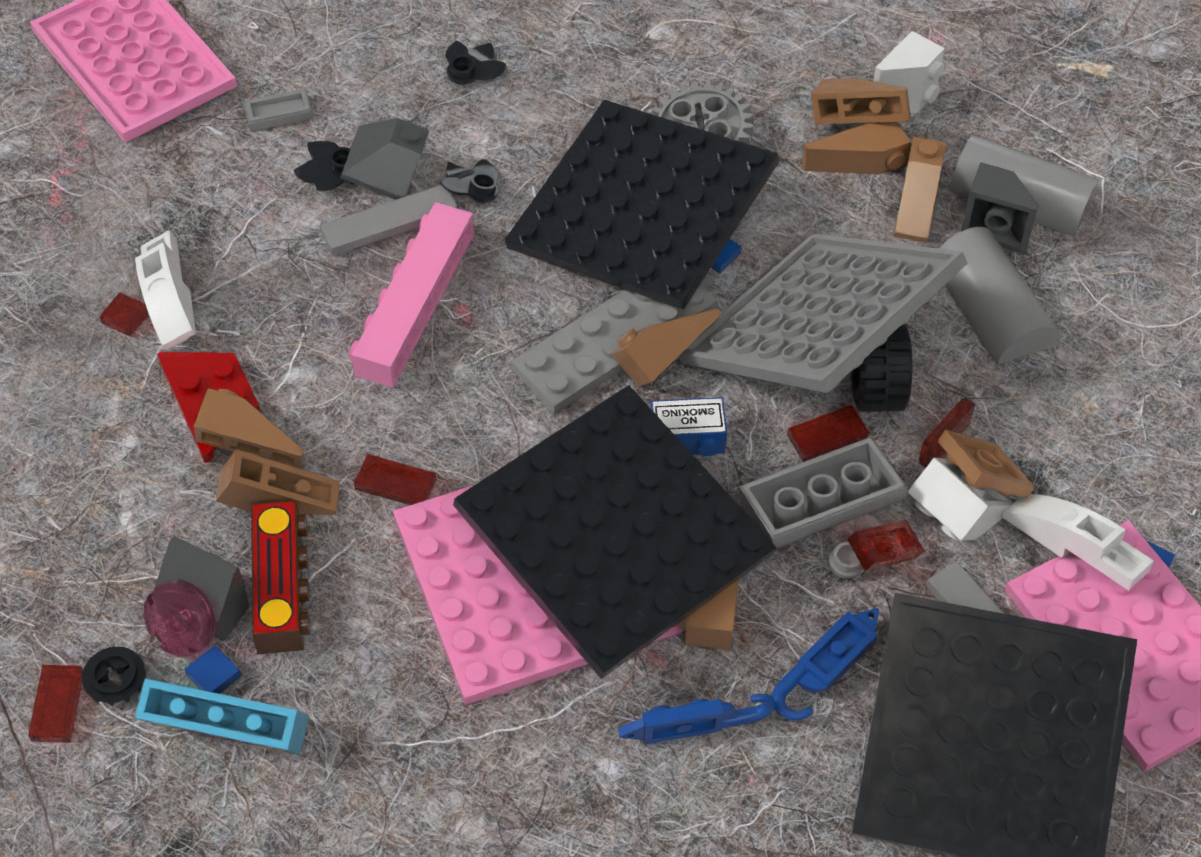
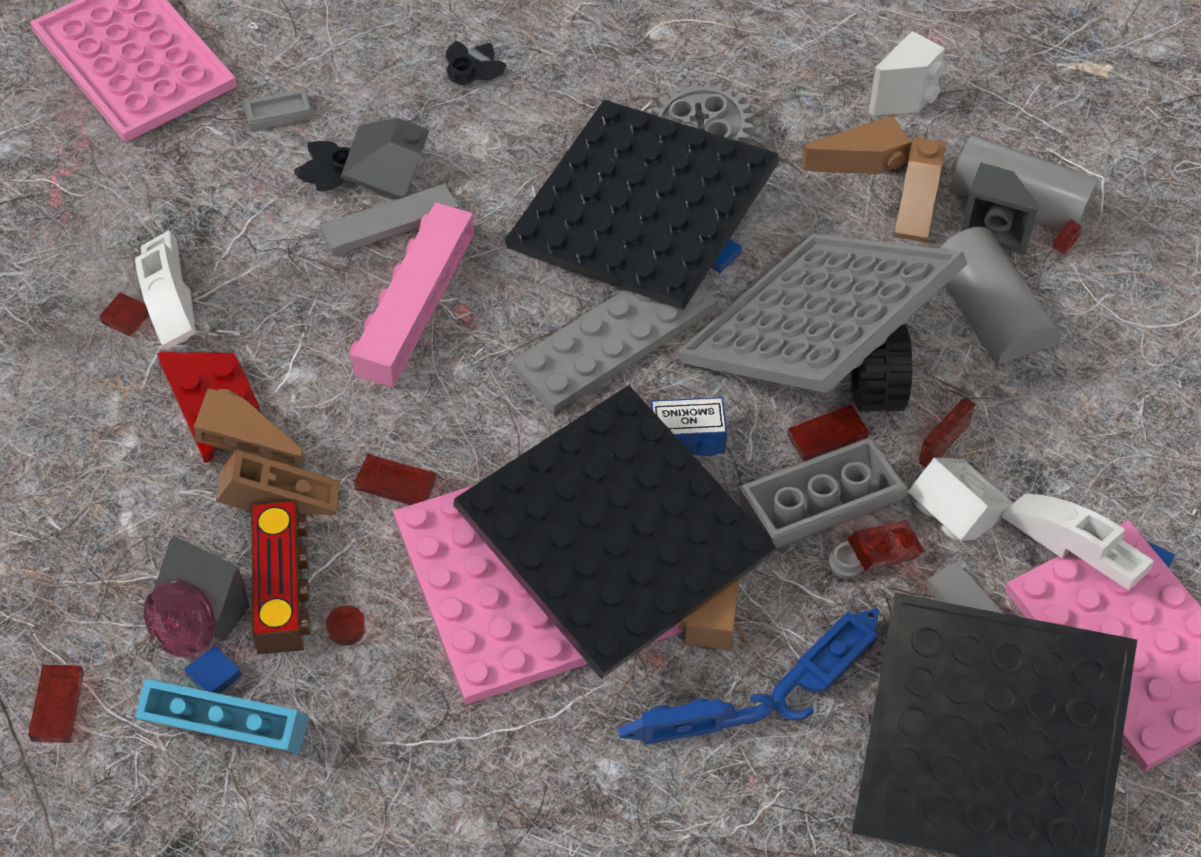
black gear [82,647,147,707] -> none
black plate [440,159,499,203] -> none
medium nougat slope [611,308,722,386] -> none
medium nougat slope [811,78,911,124] -> none
medium nougat plate [938,429,1035,498] -> none
none -> clear red tile [326,605,366,646]
none -> clear red tile [1052,219,1083,254]

